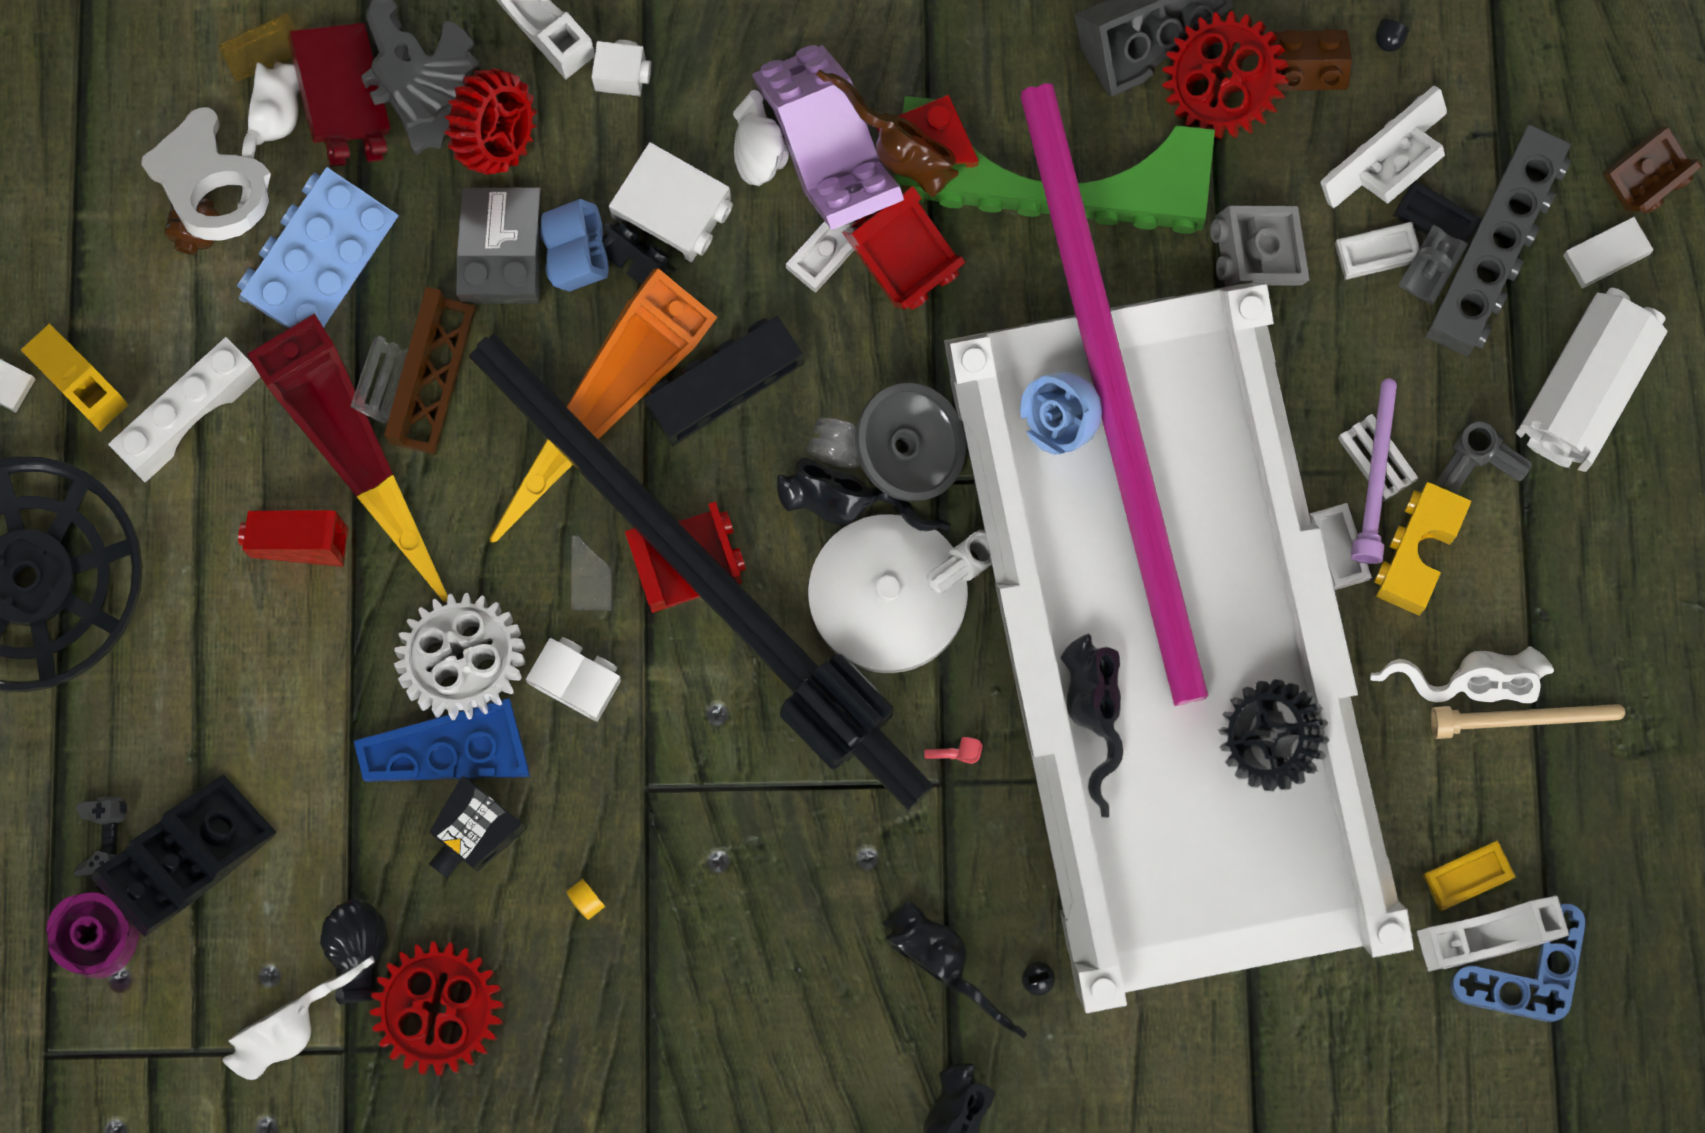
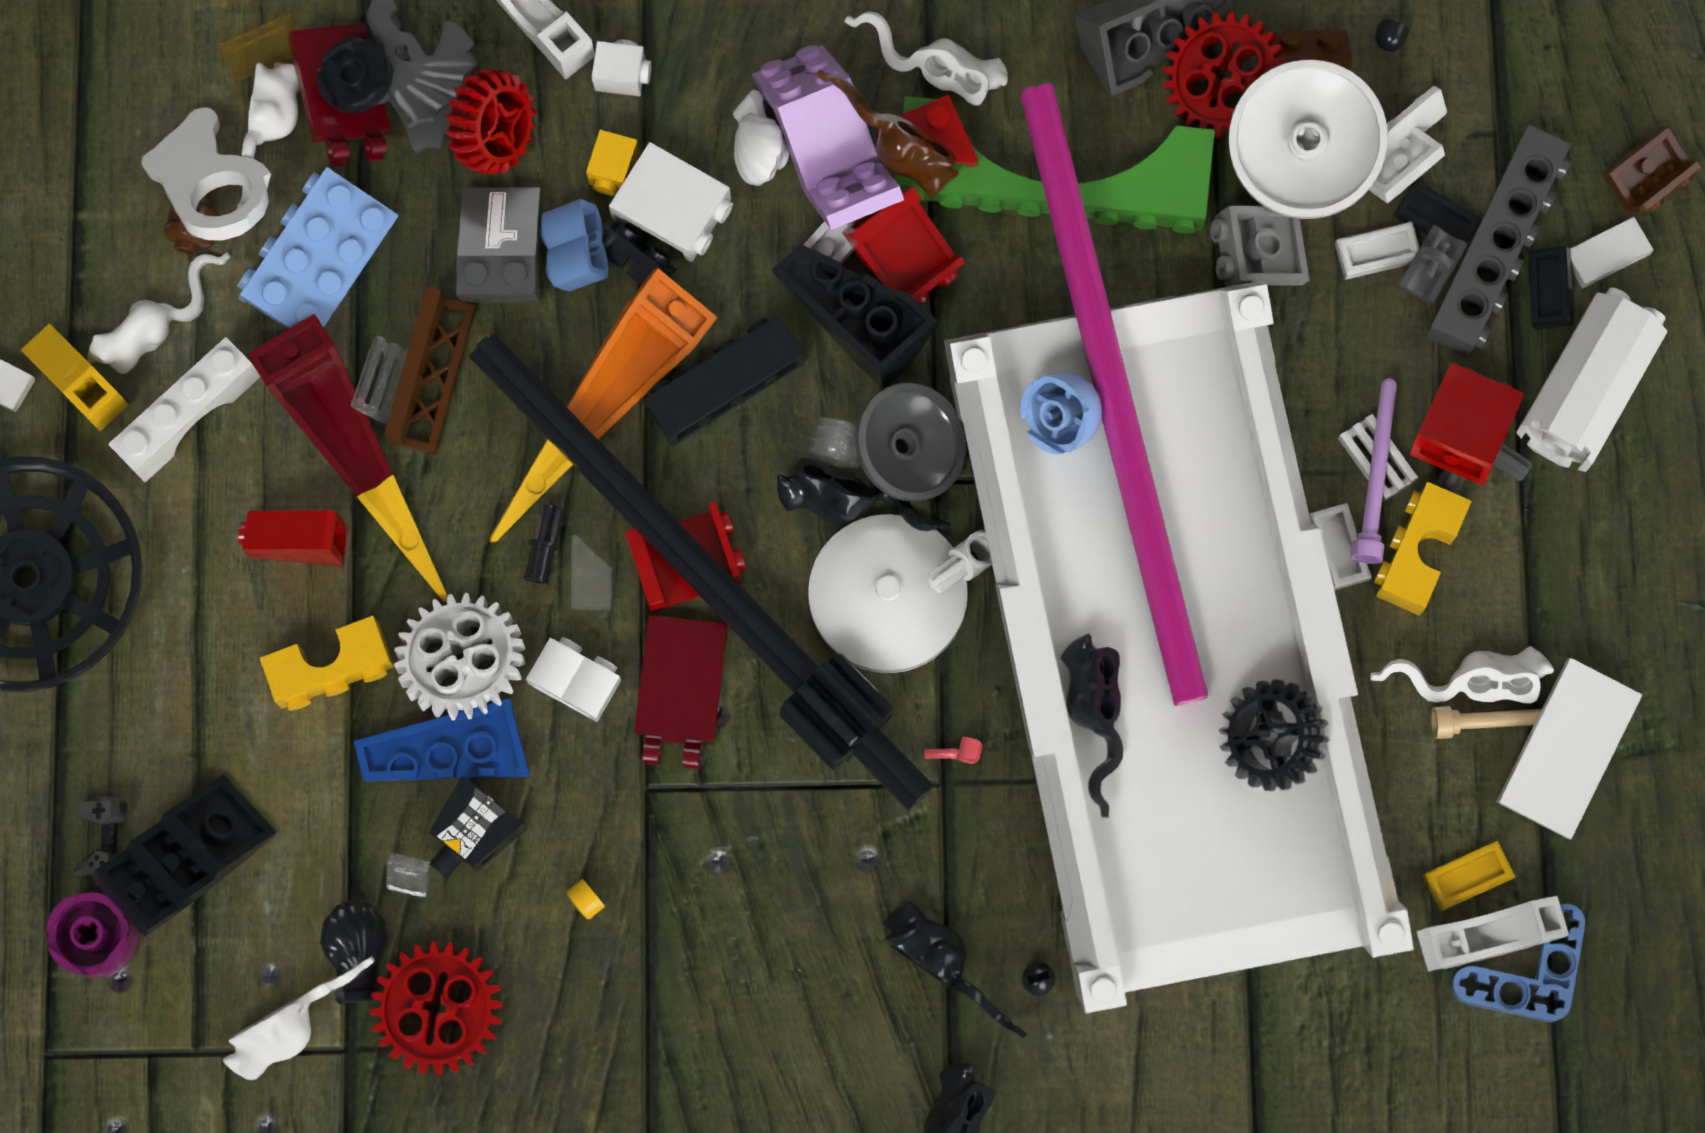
none -> white animal [87,252,231,374]
none -> yellow arch [259,616,395,711]
none -> black tile [316,37,393,113]
none -> clear tile [386,853,430,897]
none -> black axle [523,504,563,585]
none -> yellow brick [586,130,640,196]
none -> dark red tile [634,615,729,770]
none -> black wedge [772,244,938,389]
none -> white animal [845,11,1008,105]
none -> white dish [1229,60,1388,219]
none -> red panel [1410,363,1525,486]
none -> white tile [1496,658,1642,839]
none -> black tile [1528,246,1574,330]

